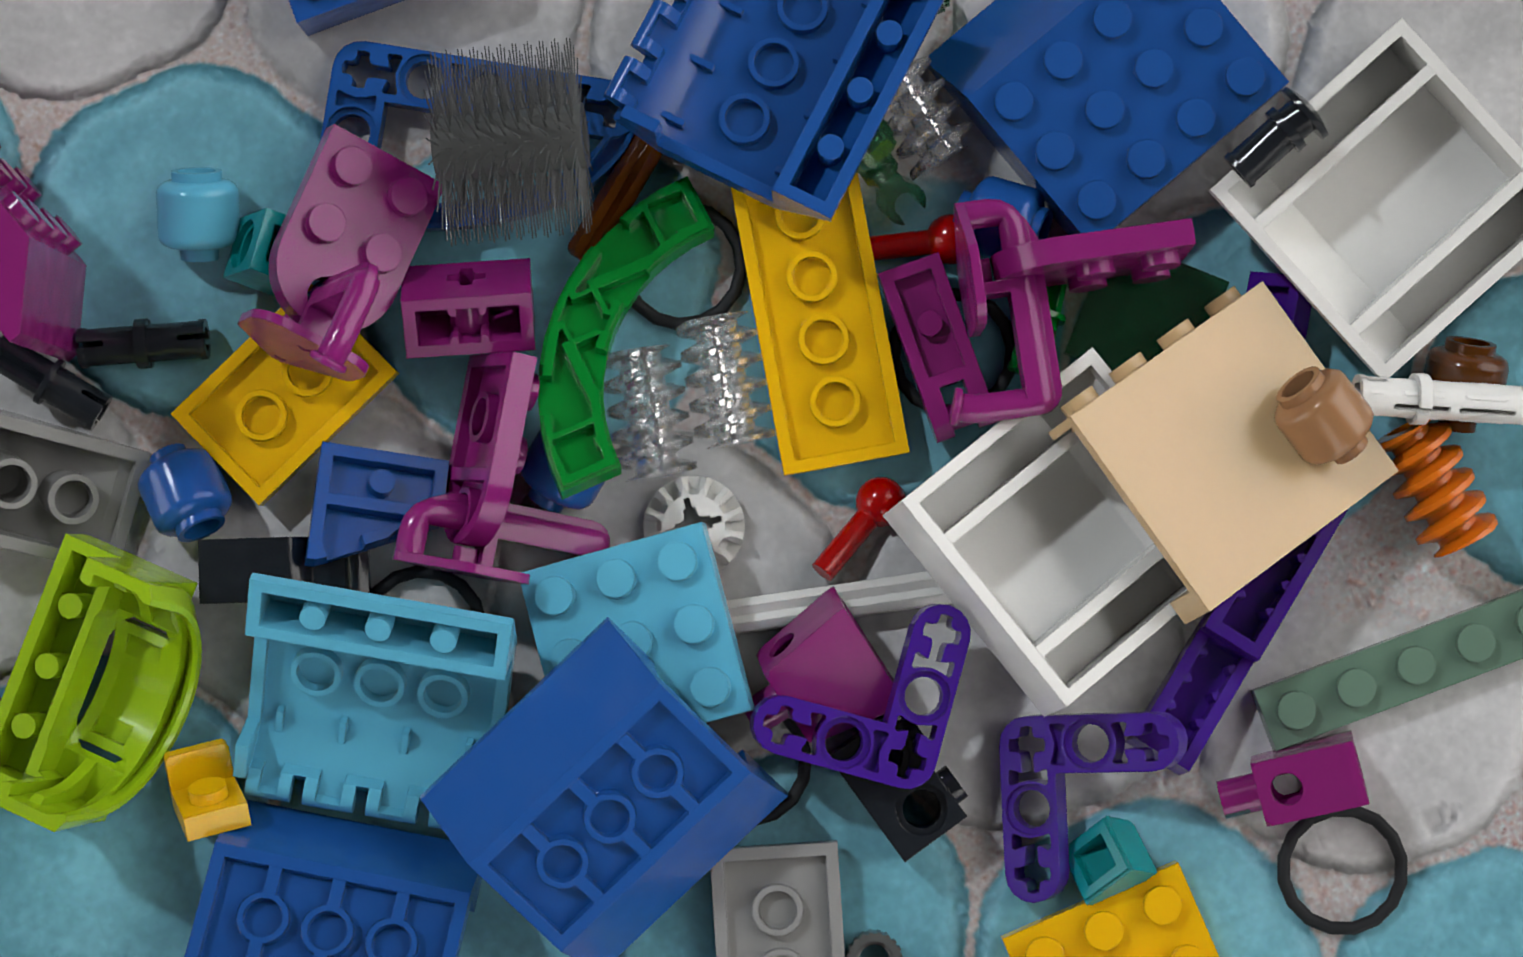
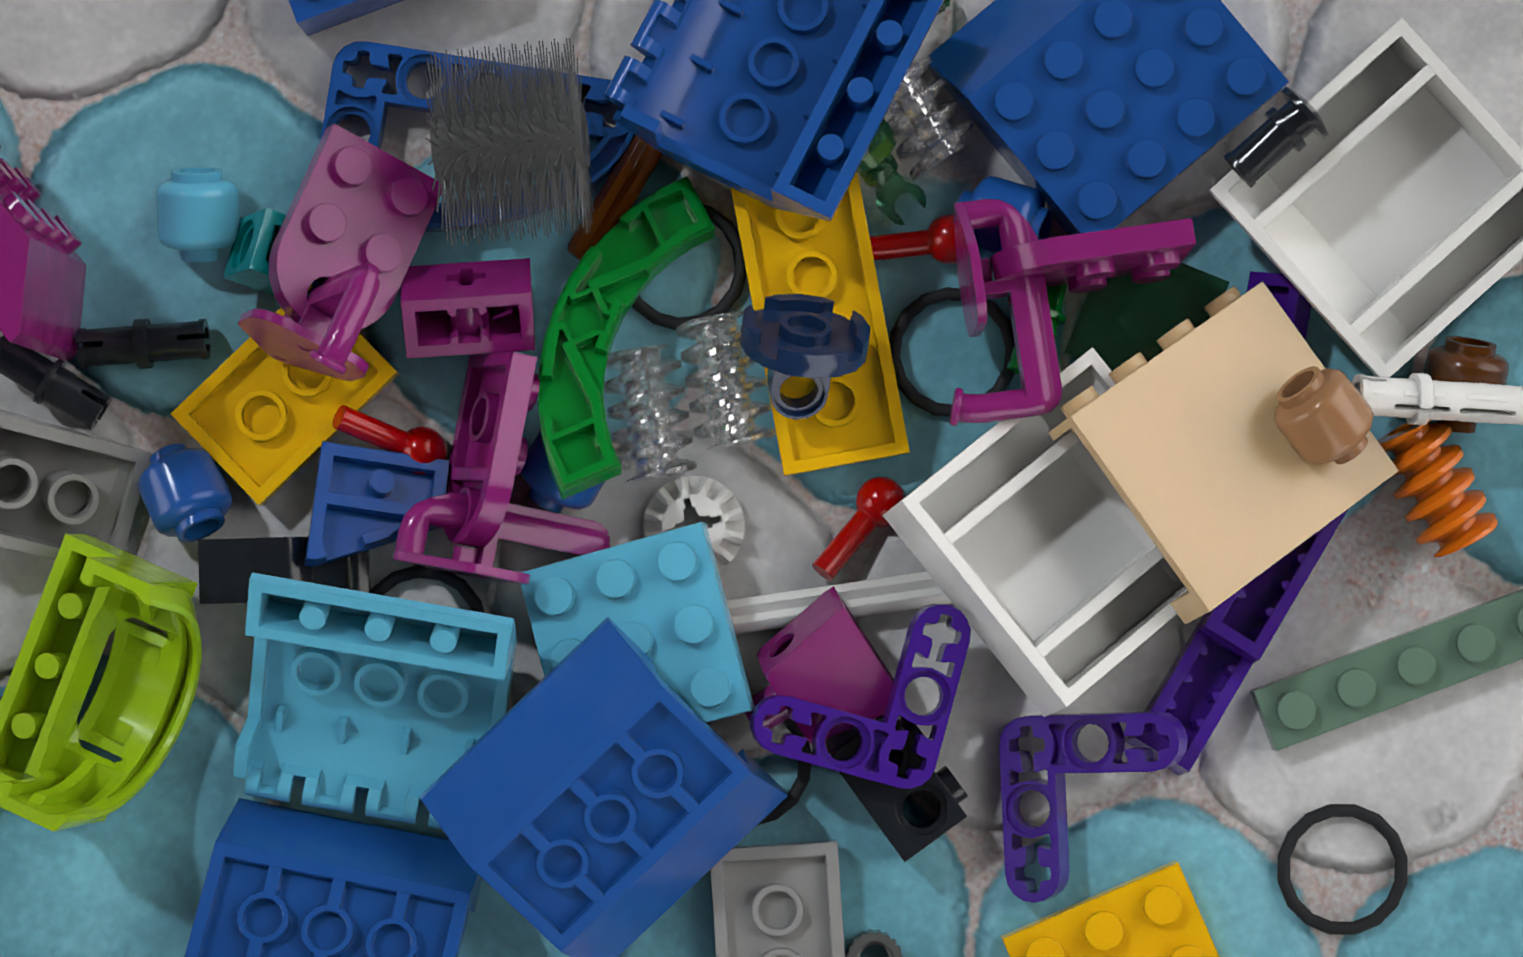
yellow bracket [163,738,251,842] -> none
magenta plate [877,252,998,443] -> none
teal slope [1069,816,1157,905] -> none
magenta torso [1216,730,1370,827] -> none
none -> red bar [332,405,447,475]
none -> dark blue tile [739,294,871,420]

